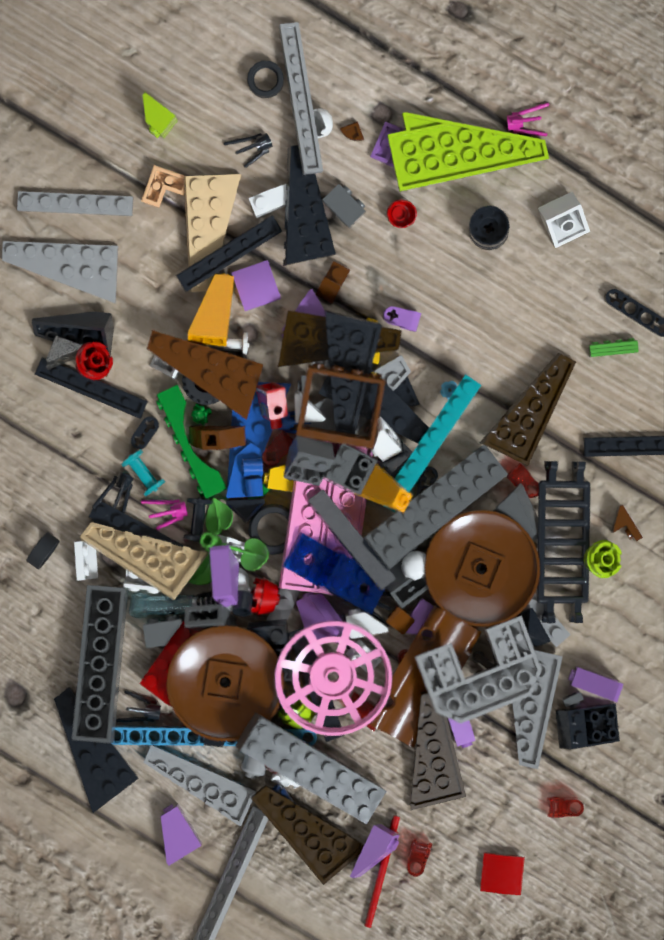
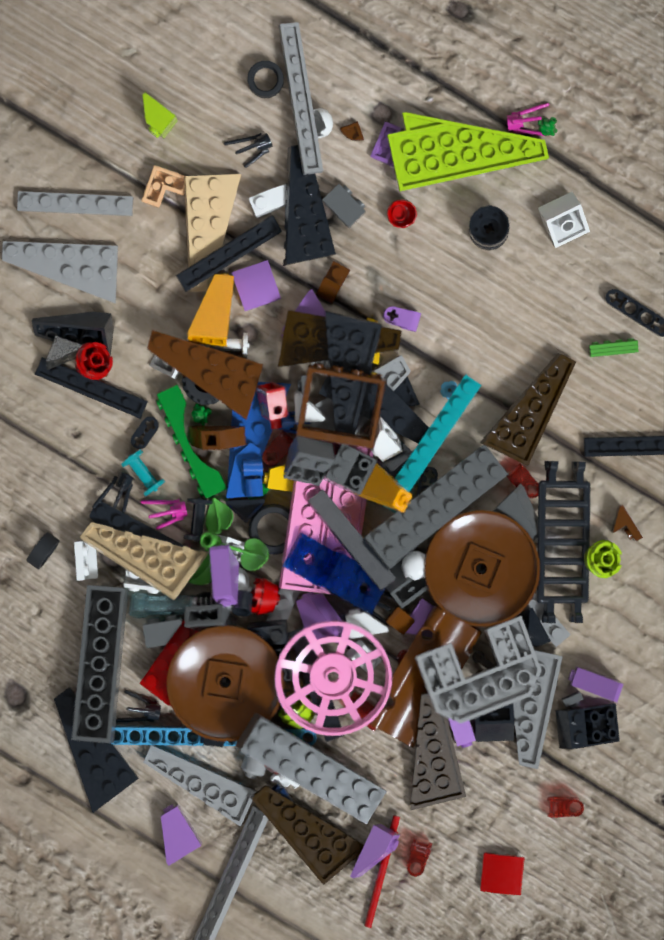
none -> black slope [474,703,514,742]
none -> green plant [537,117,558,136]

